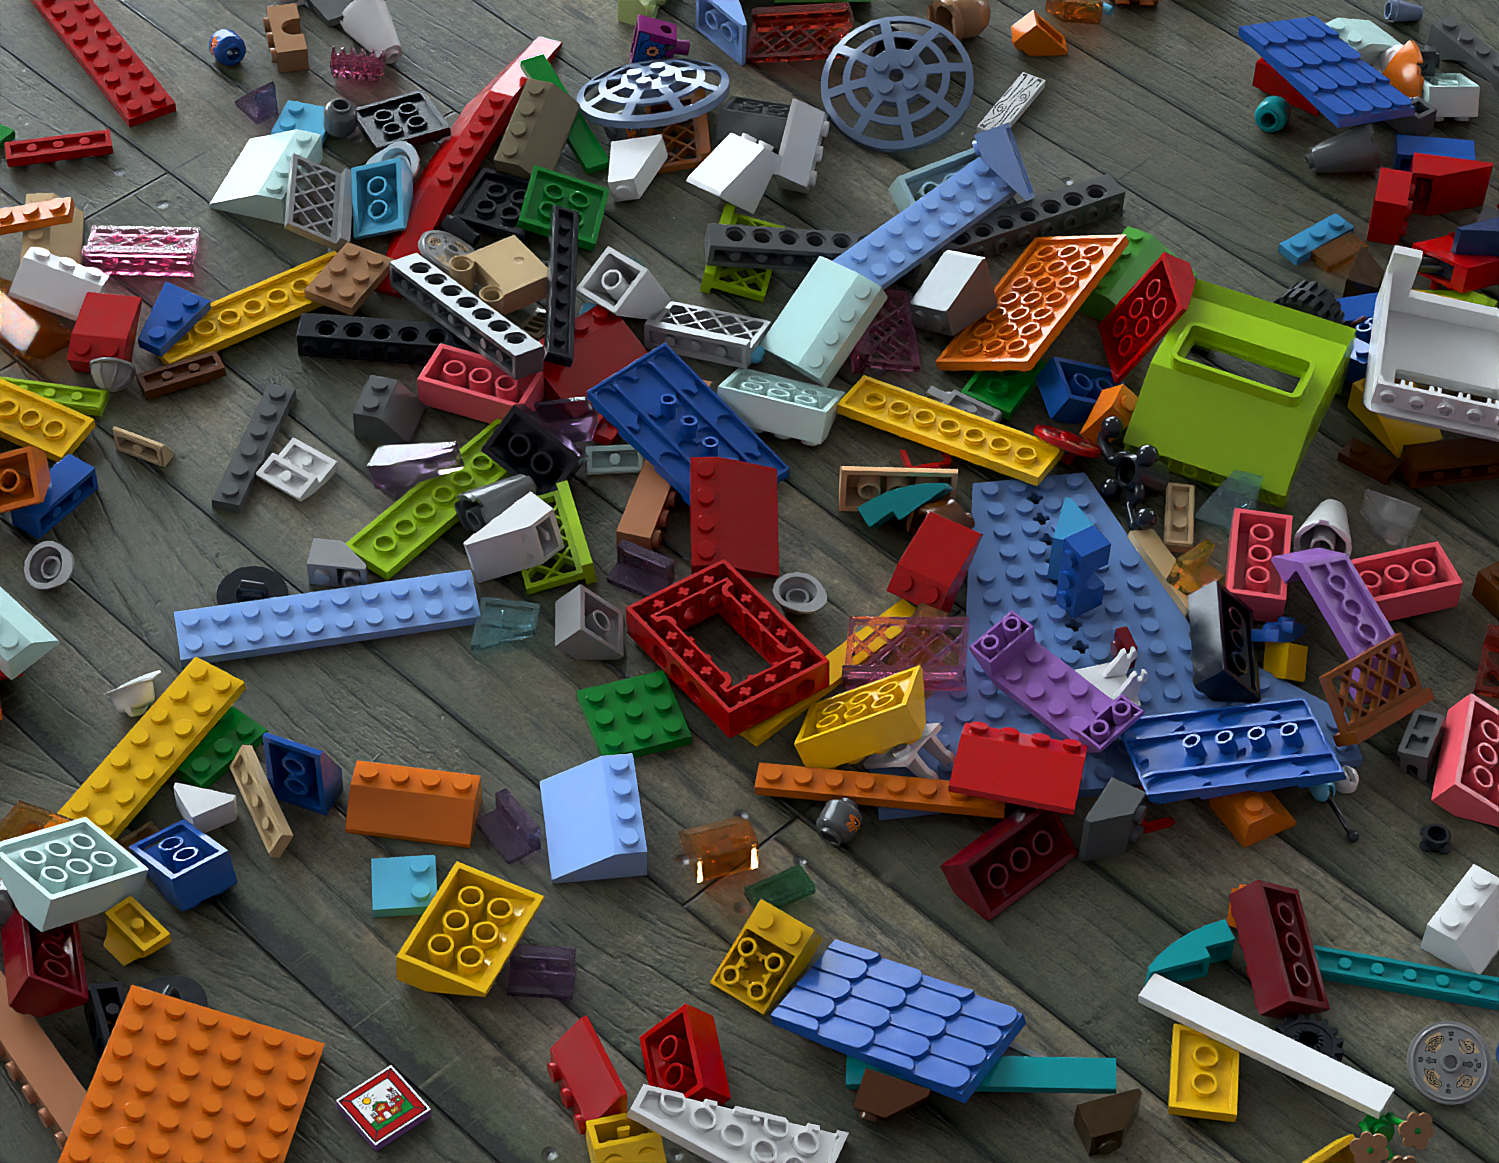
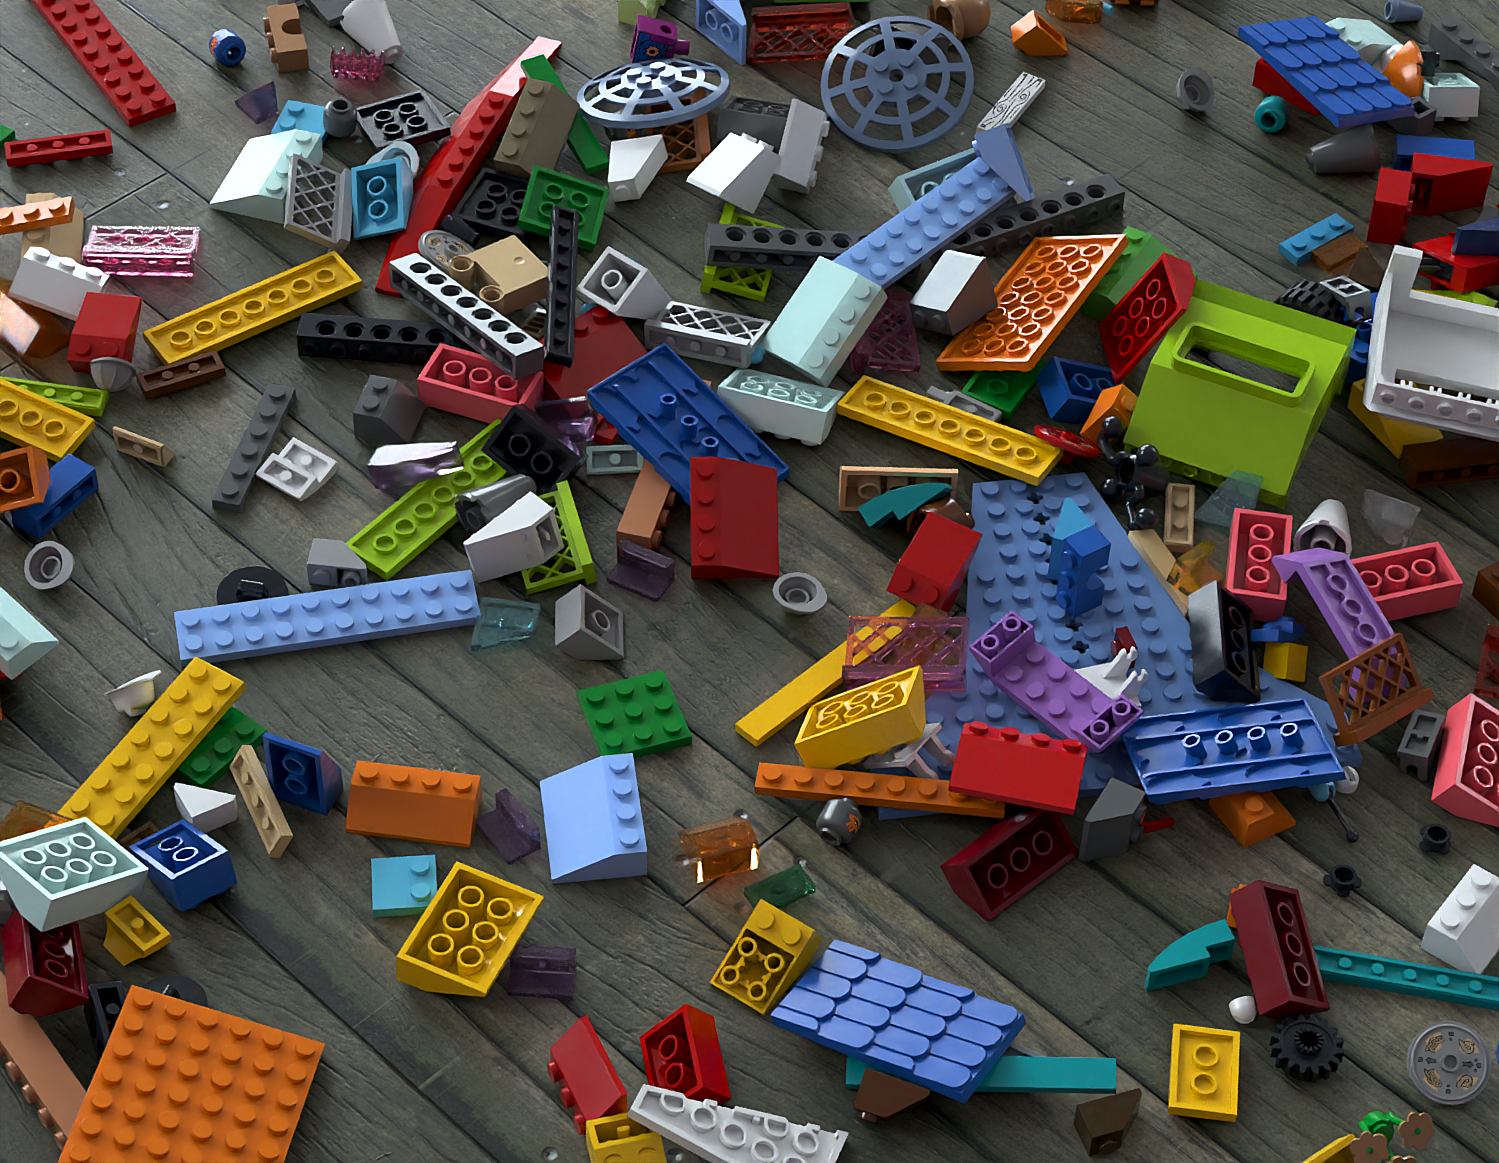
blue wing [138,282,211,357] -> none
medium nougat plate [304,242,394,316] -> none
tile [336,1065,432,1152] -> none
red brick [625,559,830,739] -> none
red piece [900,450,951,469] -> none
white tile [1138,973,1394,1119] -> none
reddish brown plate [1337,437,1402,485] -> none
none -> light grey piece [1176,67,1214,112]
none -> white hinge [1228,996,1257,1024]
none -> dark grey hinge [1319,276,1373,321]
none -> black plate [1323,865,1362,898]

